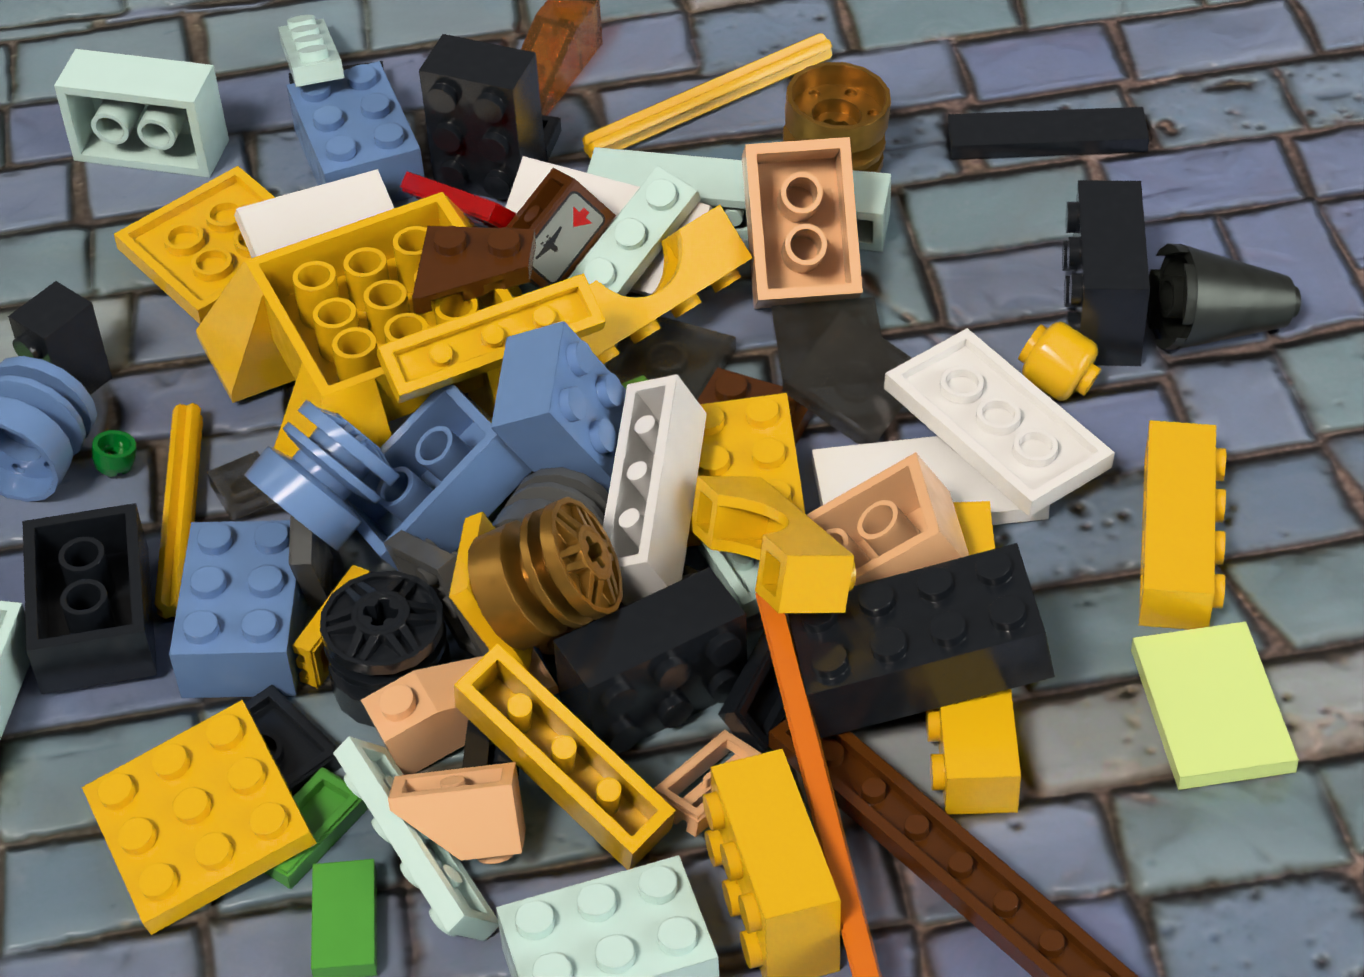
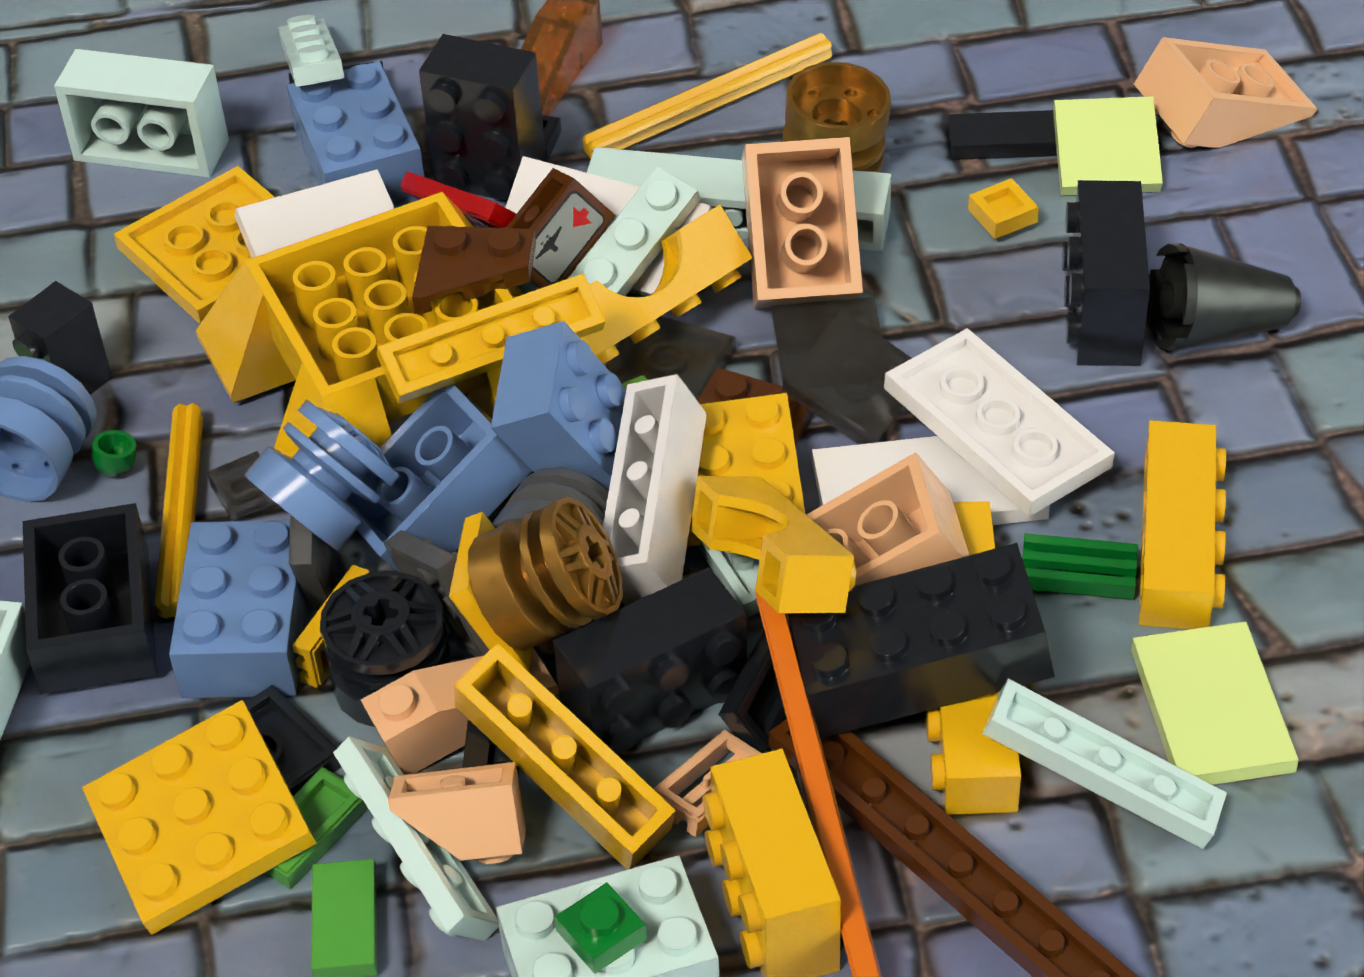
yellow head [1018,321,1102,401] -> none
none -> green plate [554,882,647,974]
none -> yellow plate [968,178,1039,239]
none -> light aqua plate [982,679,1227,849]
none -> green tile [1022,533,1138,600]
none -> yellowish green tile [1053,96,1163,196]
none -> light nougat slope [1134,37,1318,148]

